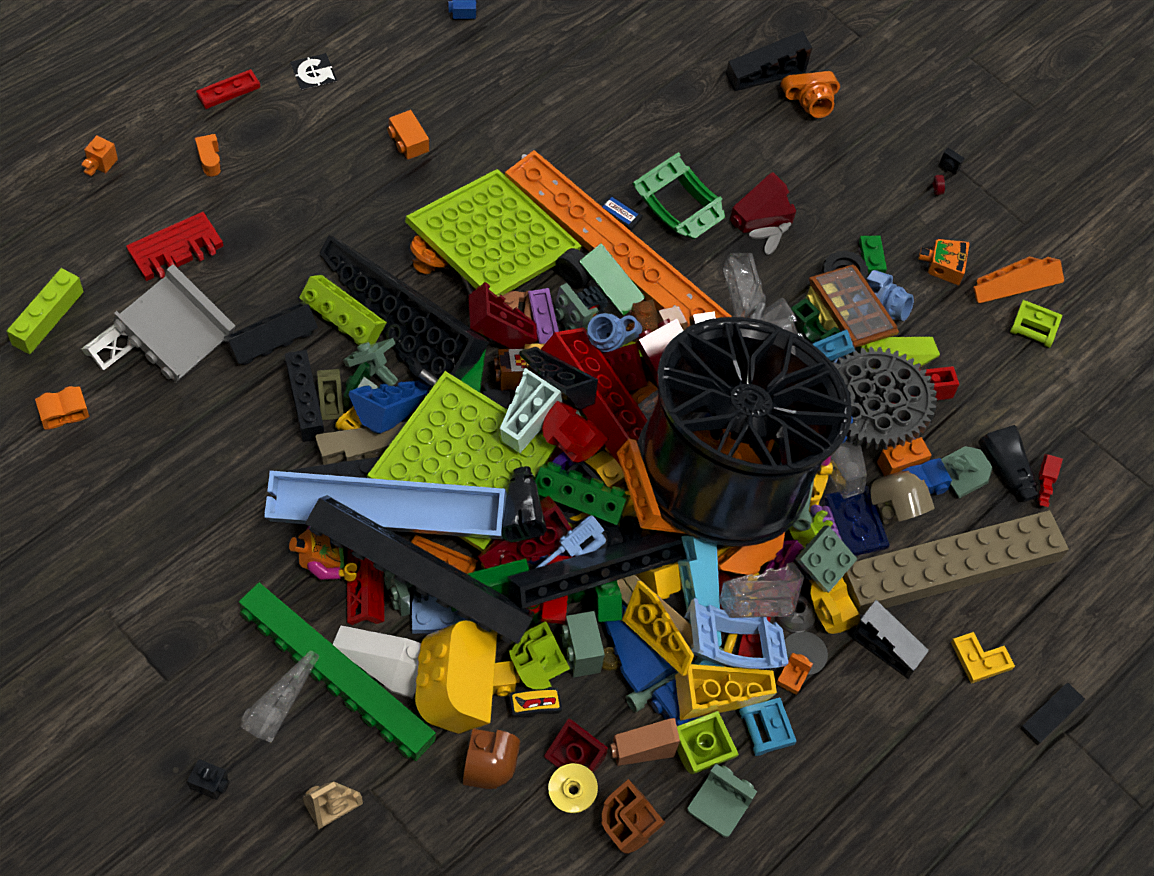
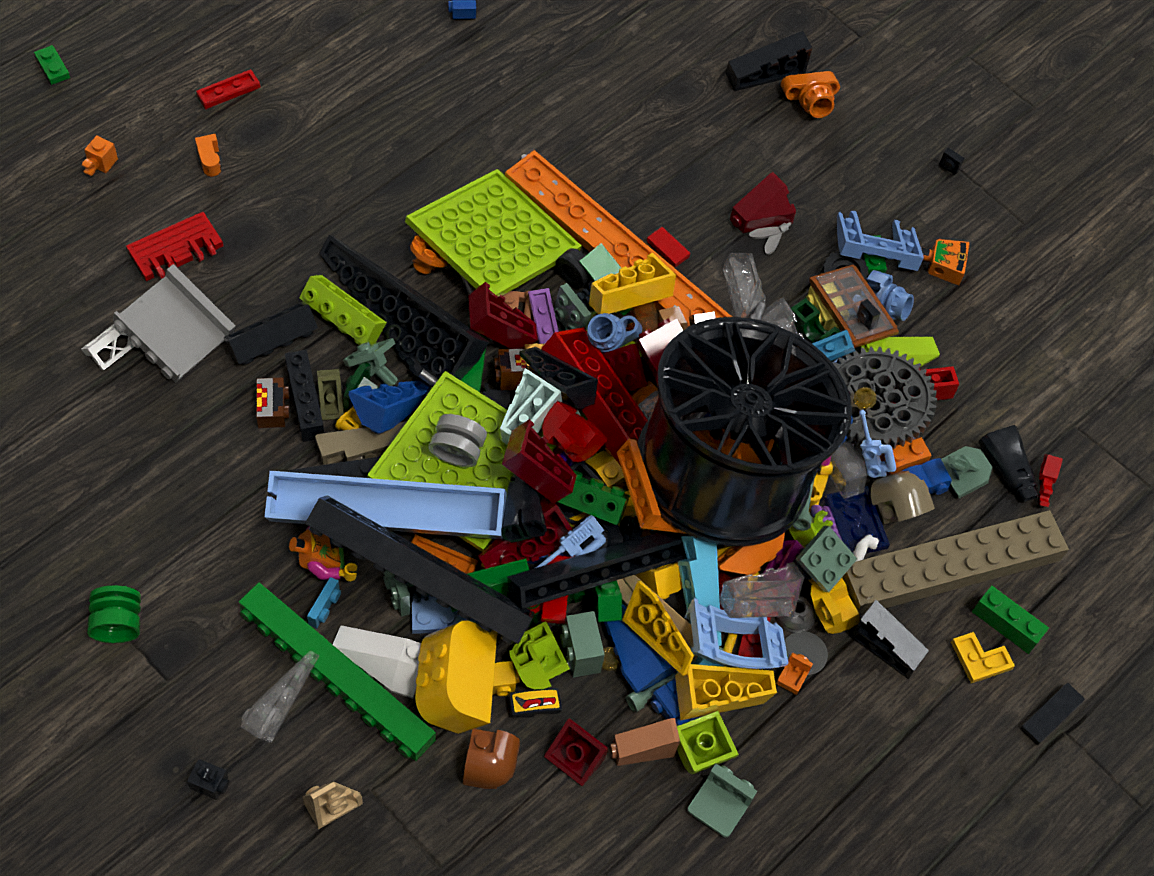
lime brick [7,268,84,355] -> none
orange brick [35,386,89,429] -> none
sticker [290,53,337,90] -> none
red fence [347,548,384,625] -> none
orange brick [387,110,429,160] -> none
light yellow dish [548,763,598,813] -> none
tile [600,194,643,231] -> none
dark orange brick [601,779,666,853] -> none
wedge [632,152,725,240] -> none
dark azure plate [739,697,797,756] -> none
dark red tile [933,175,945,195] -> none
orange wedge [973,256,1064,303] -> none
lime plate [1010,300,1062,348] -> none
none -> green plate [34,45,70,85]
none -> green wheel [87,585,141,643]
none -> brick [256,377,290,428]
none -> dark azure plate [307,578,341,629]
none -> light grey wheel [429,414,487,467]
none -> dark red wedge [502,419,577,504]
none -> yellow wedge [589,253,676,314]
none -> red tile [647,227,690,268]
none -> medium blue wedge [837,211,924,271]
none -> white arm [853,535,879,562]
none -> clear yellow plate [854,387,877,409]
none -> black plate [856,299,881,330]
none -> light blue piece [859,410,896,478]
none -> green brick [972,586,1049,654]

